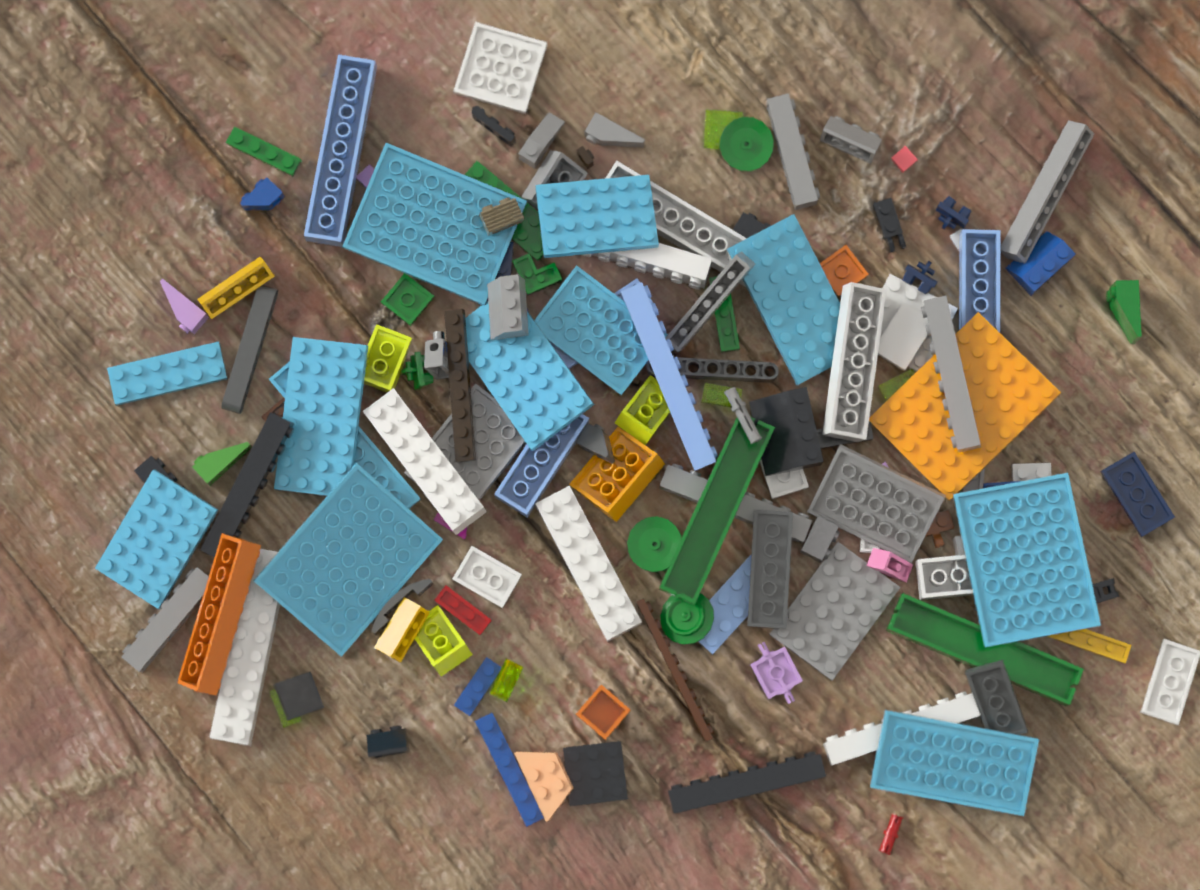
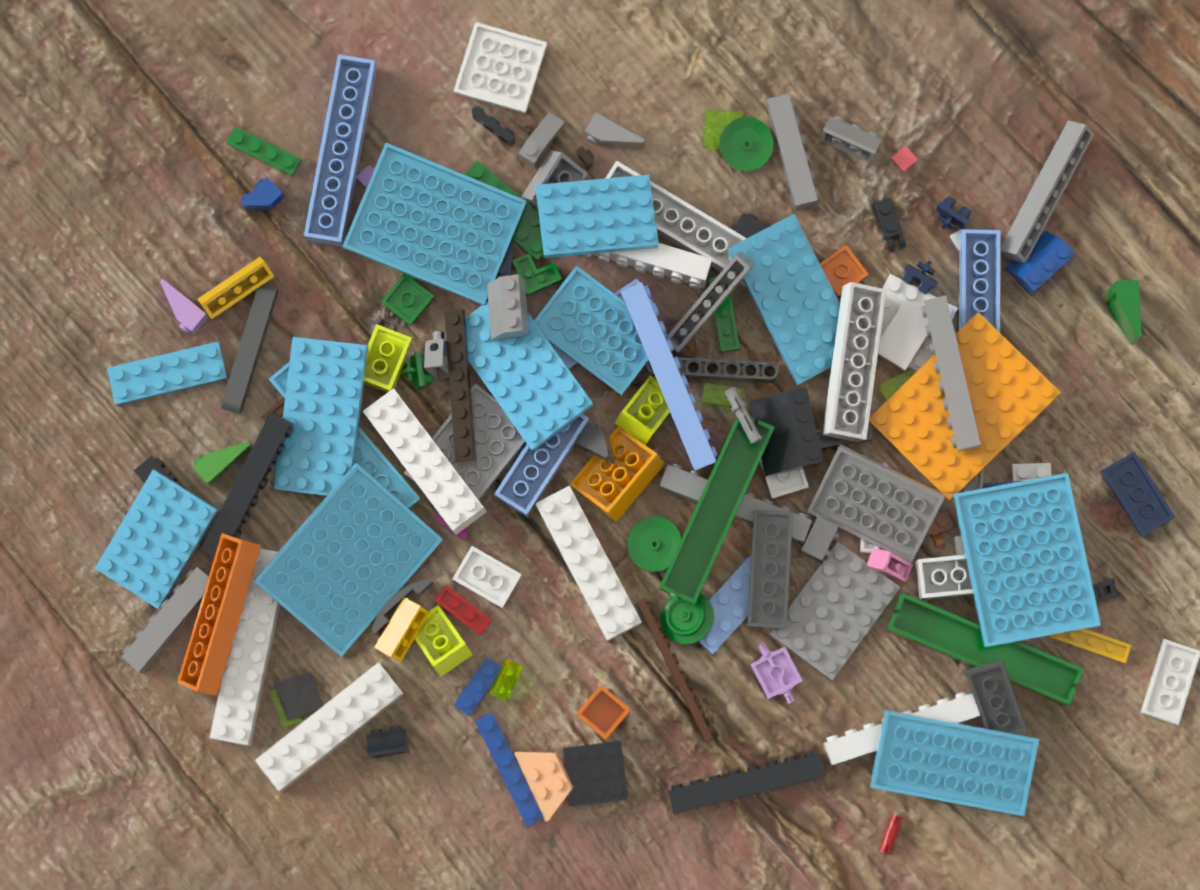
dark tan brick [479,197,524,236] -> none
none -> white brick [255,662,404,792]

